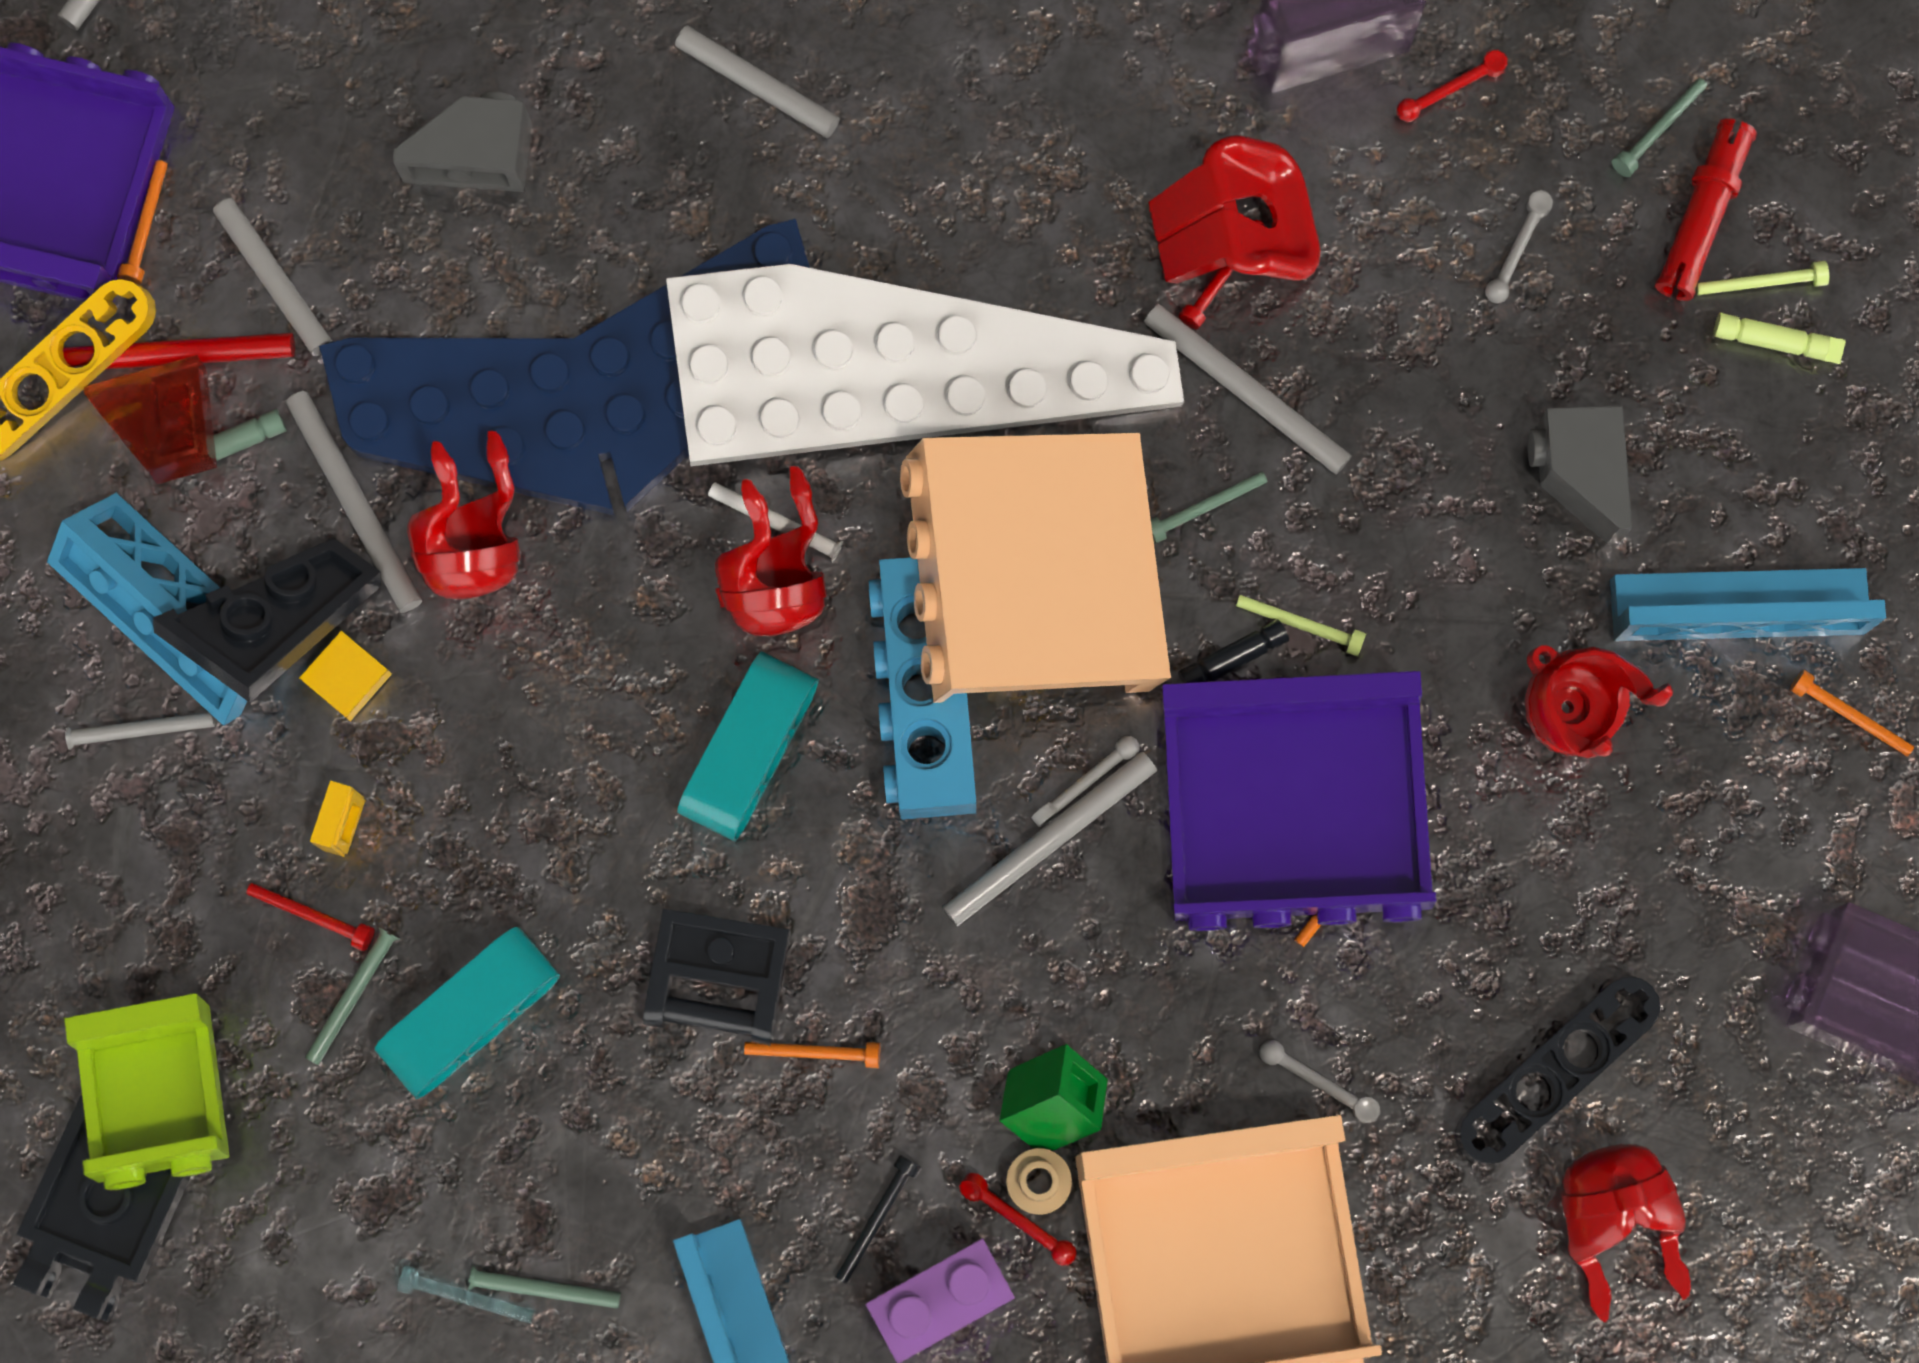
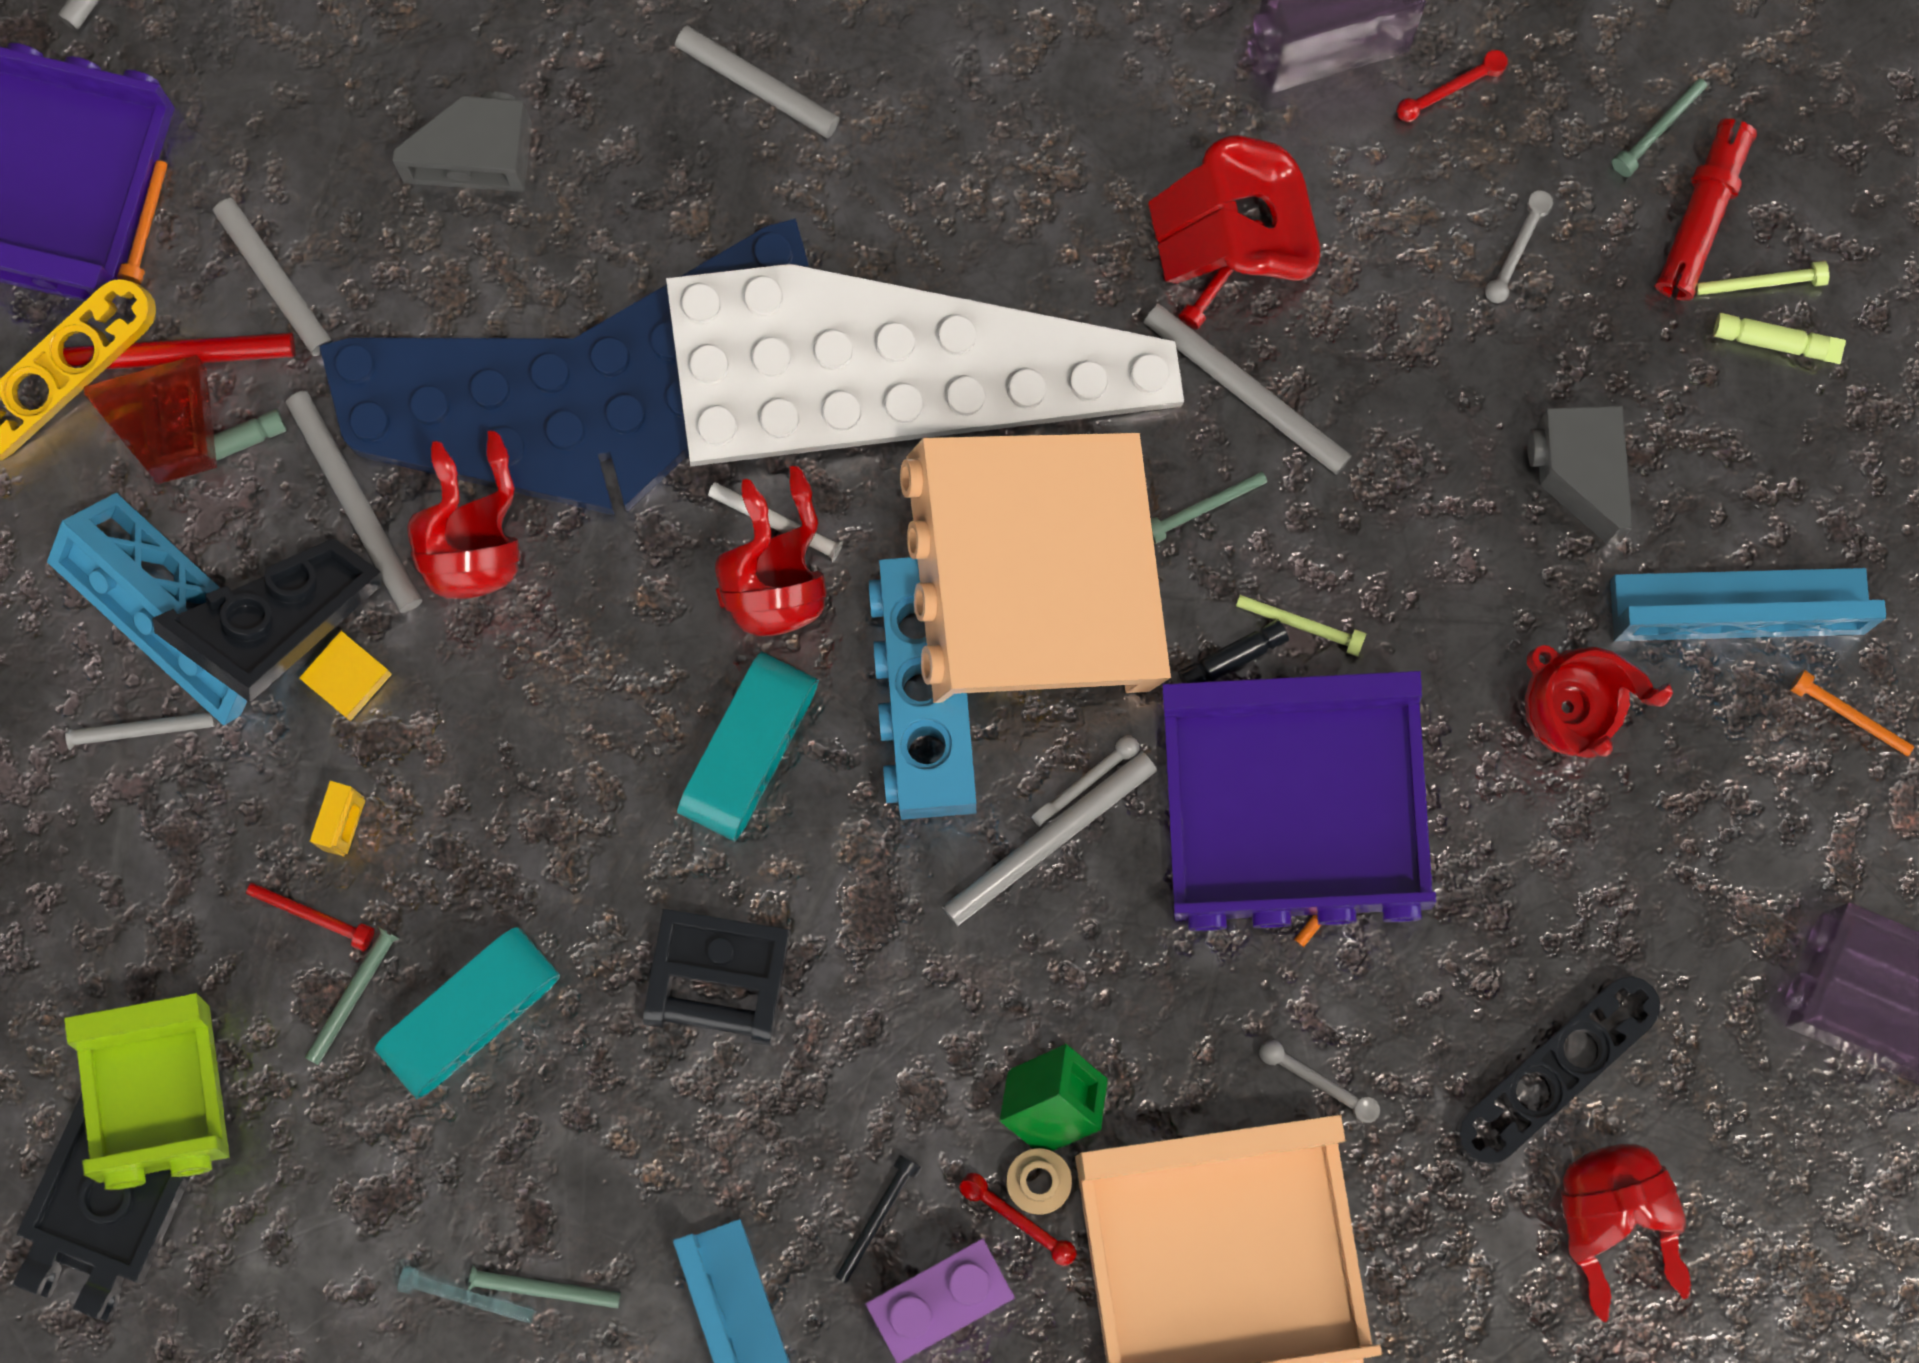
orange piece [744,1042,881,1068] -> none

